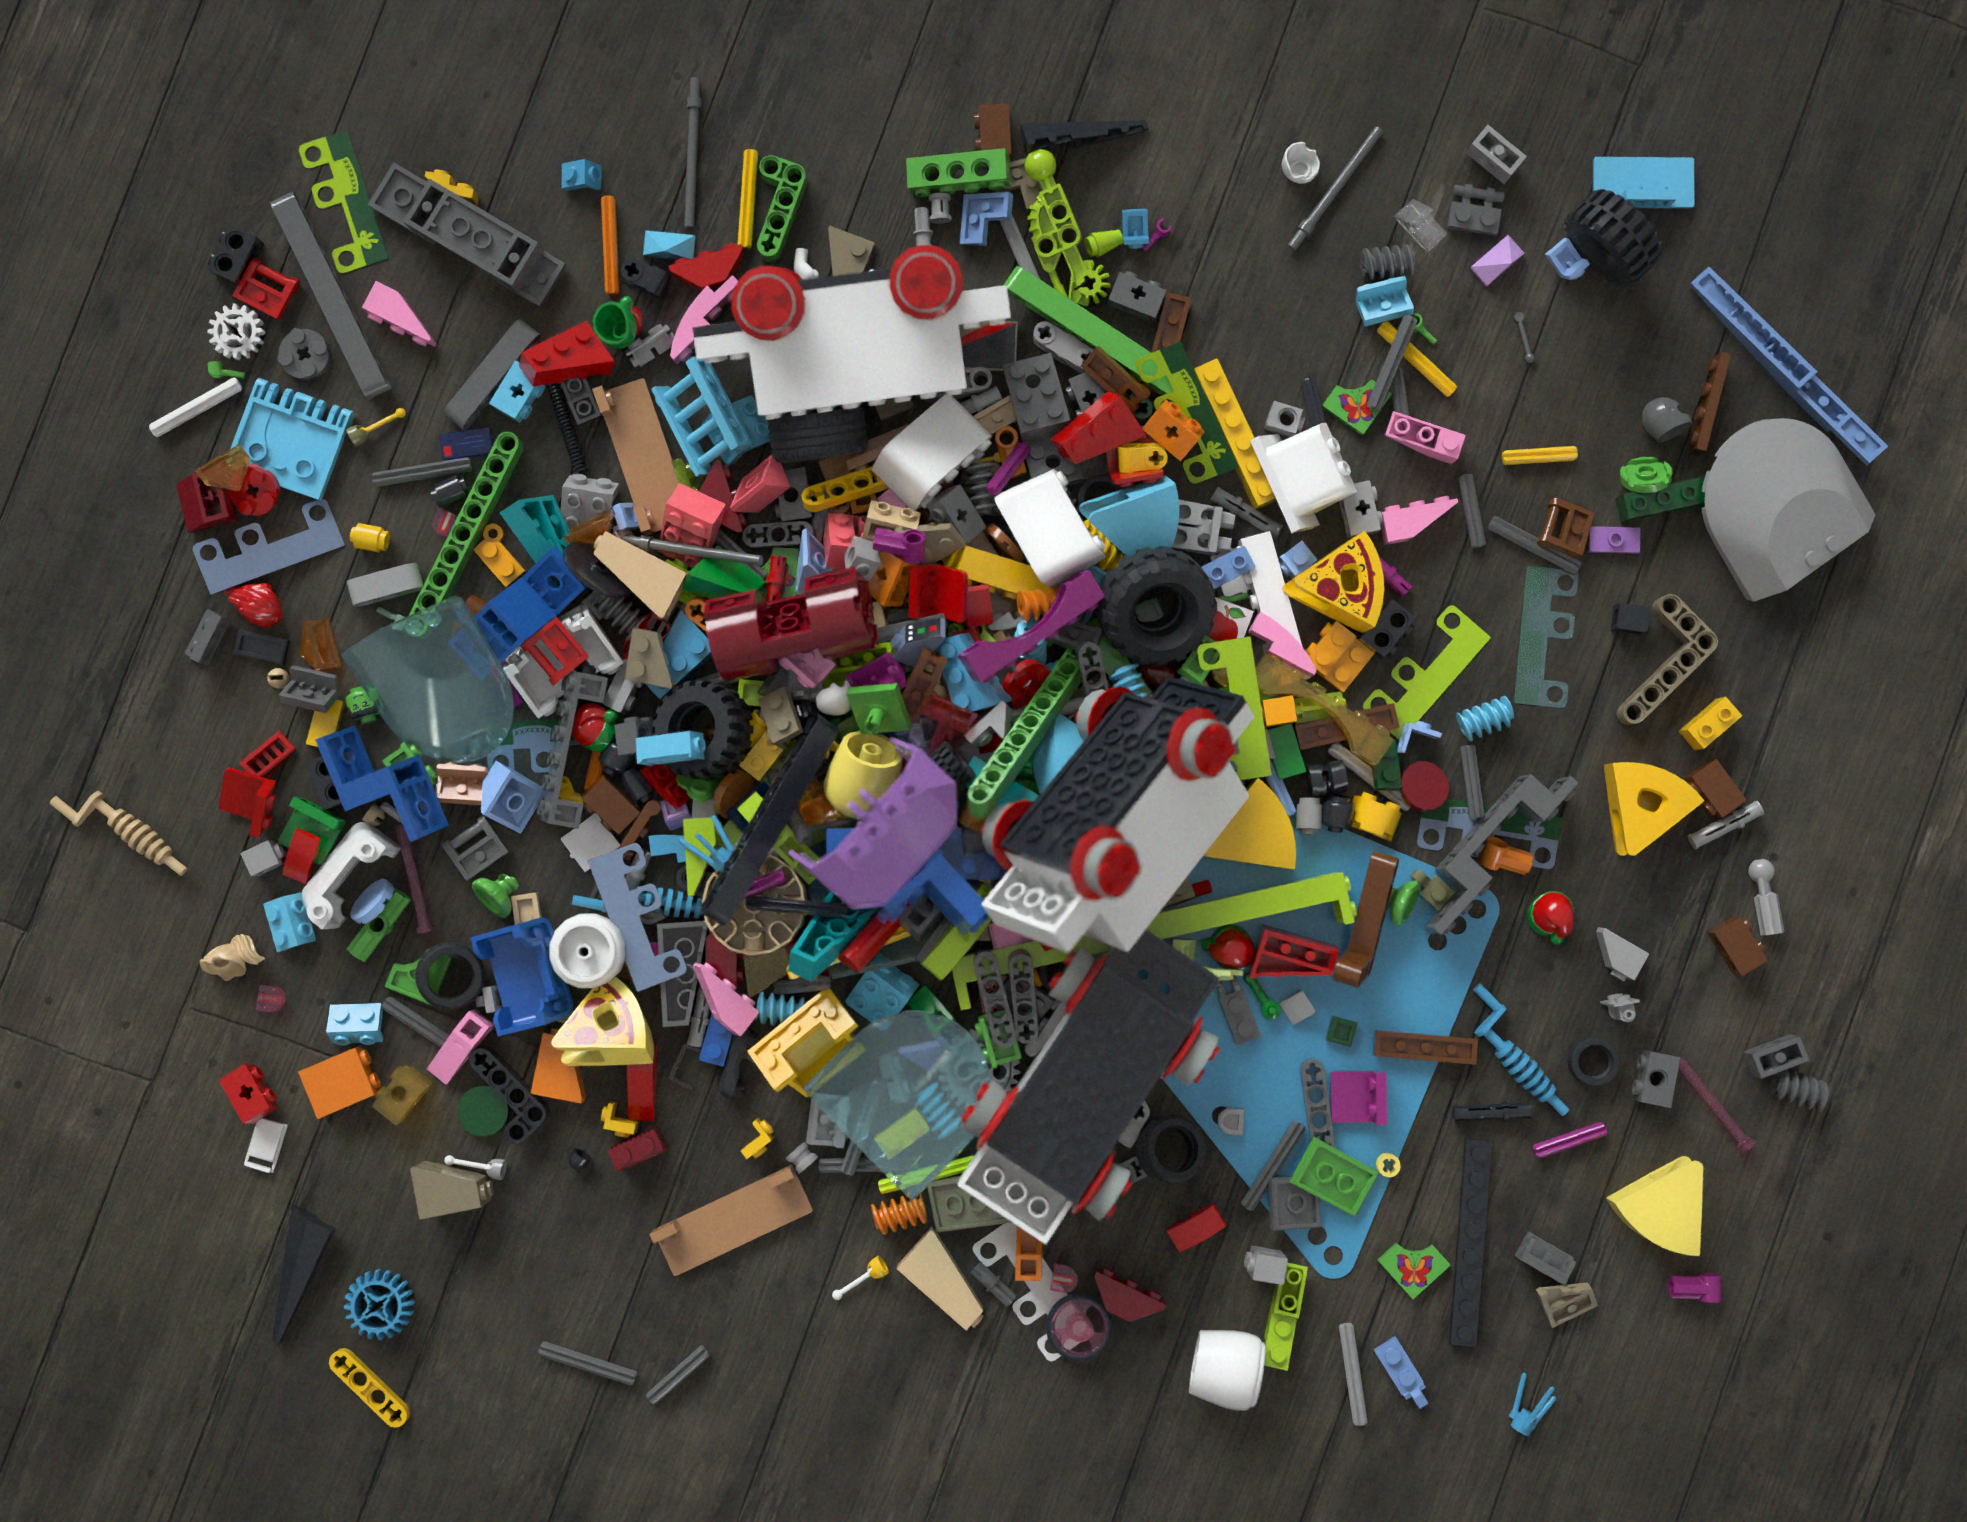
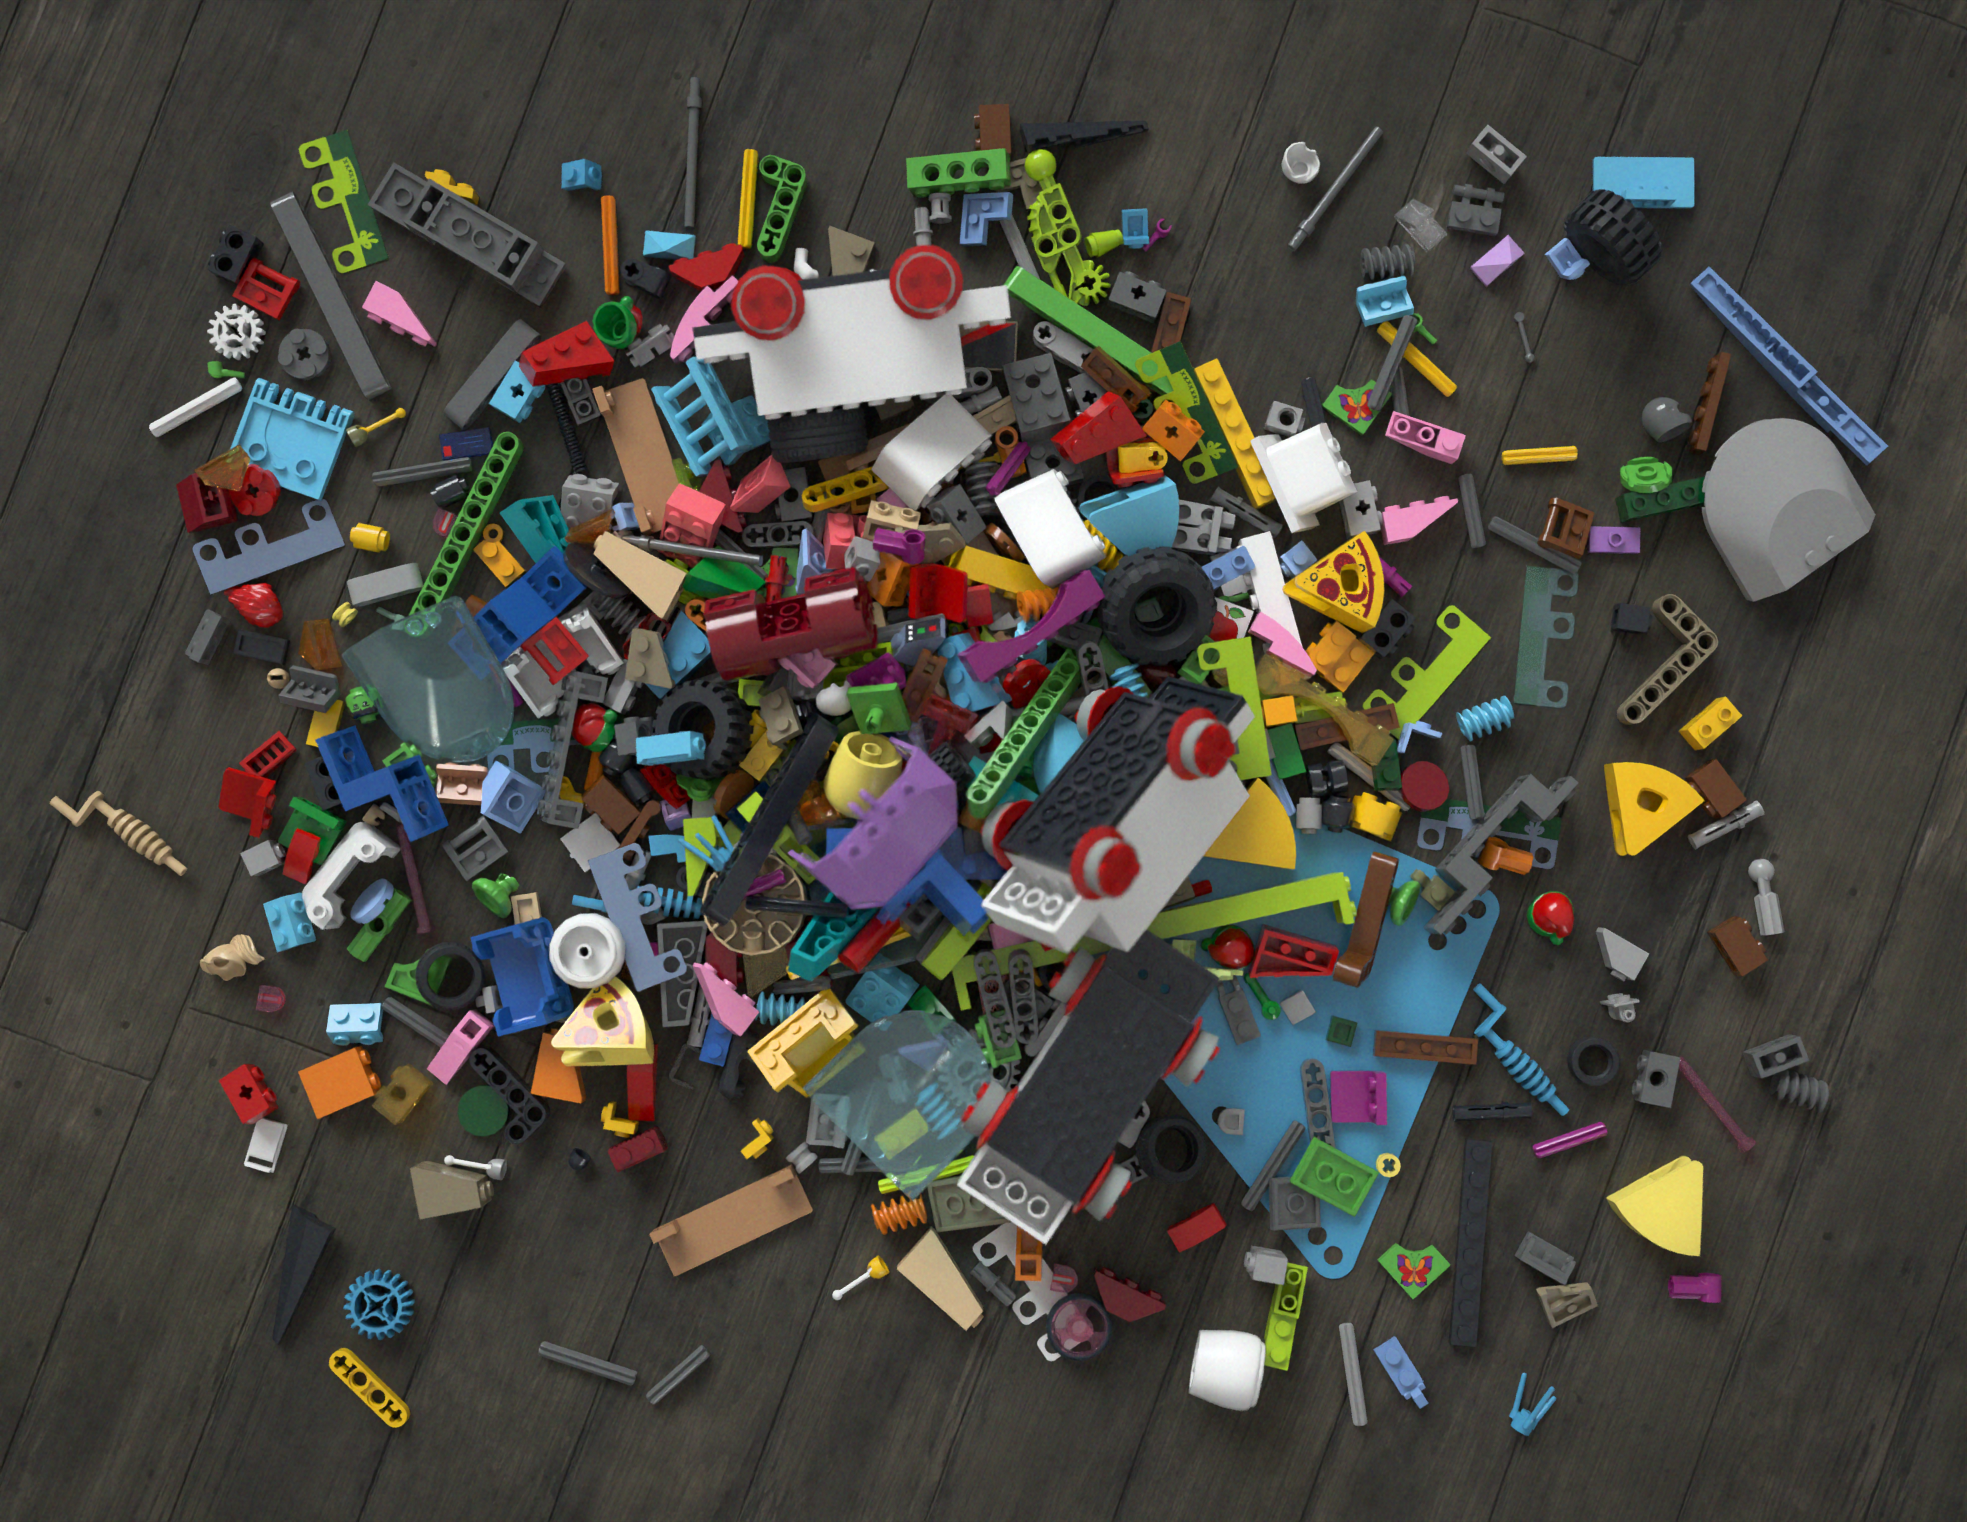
none -> light yellow bush [332,602,358,627]

